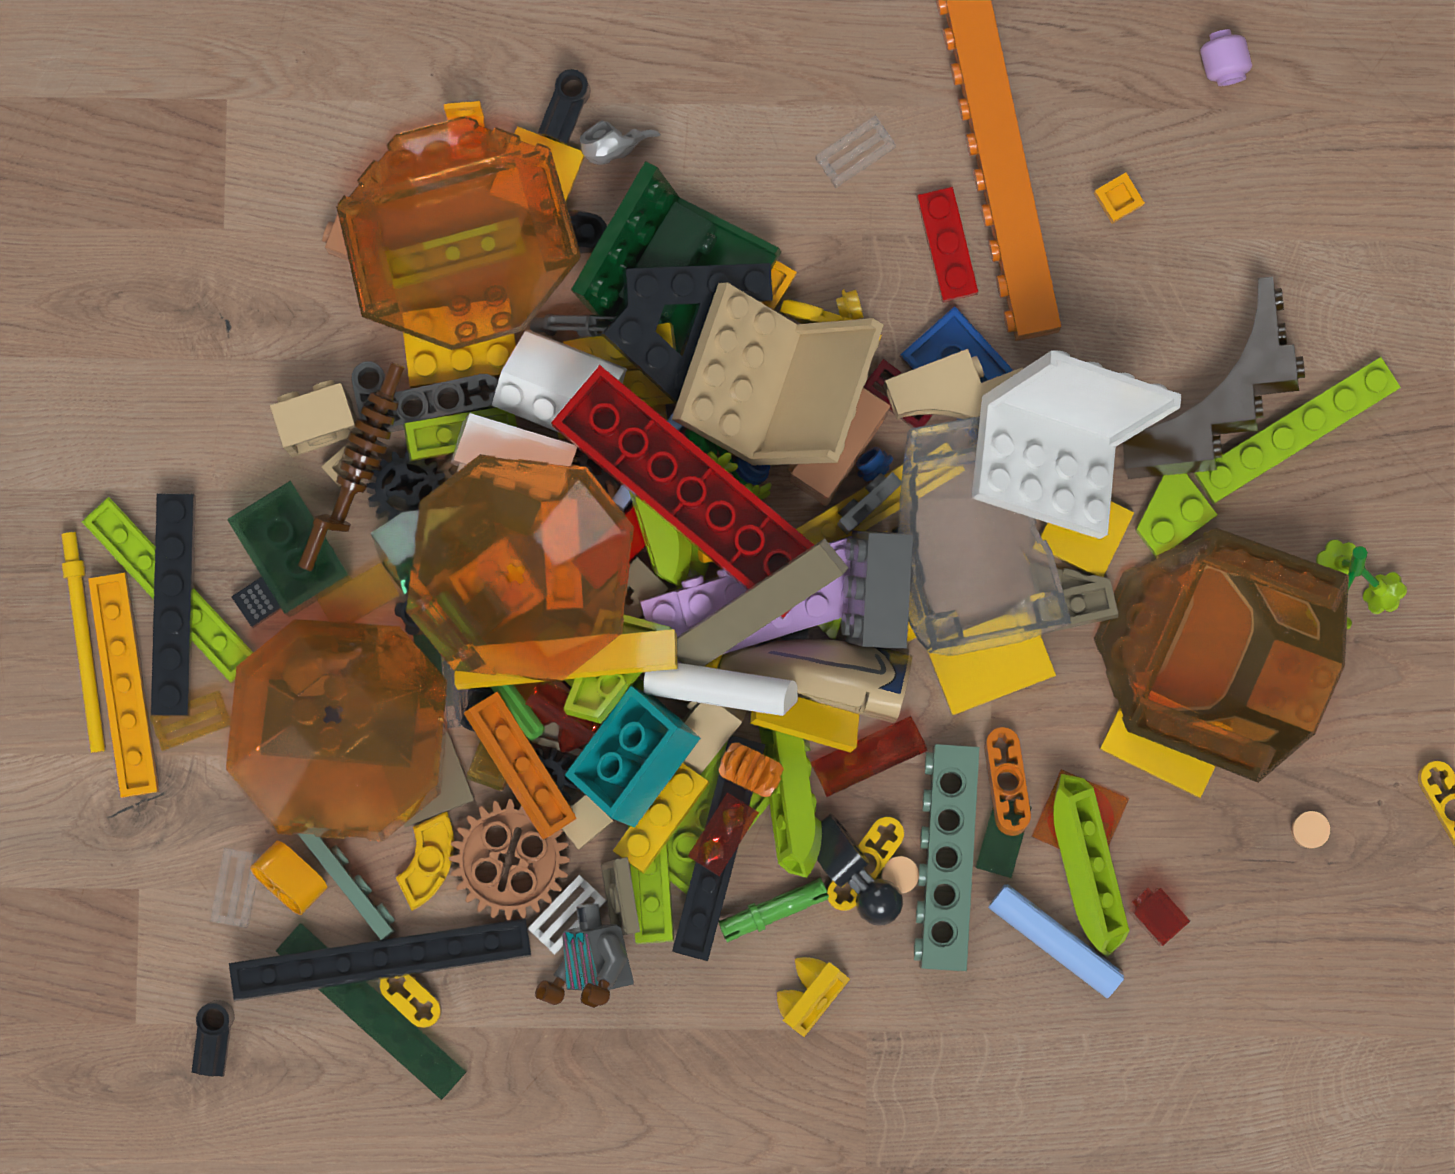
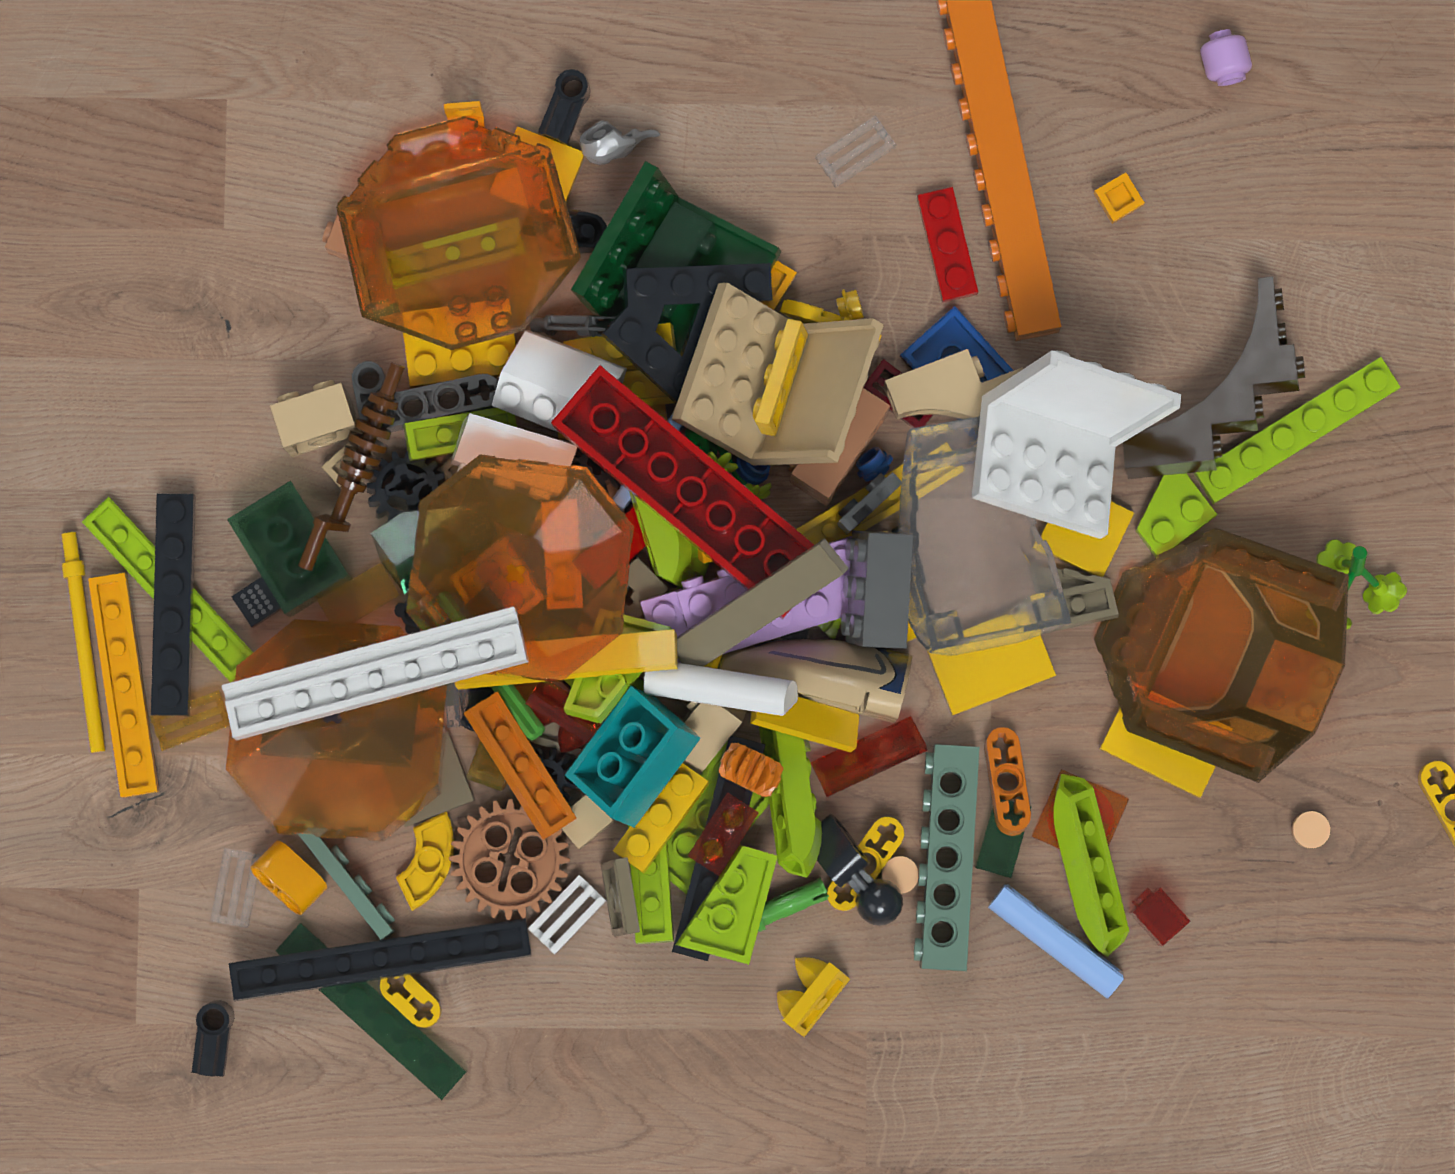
dark grey torso [535,903,634,1008] -> none
none -> white plate [222,607,529,740]
none -> lime wing [675,845,778,965]
none -> yellow plate [753,319,808,437]

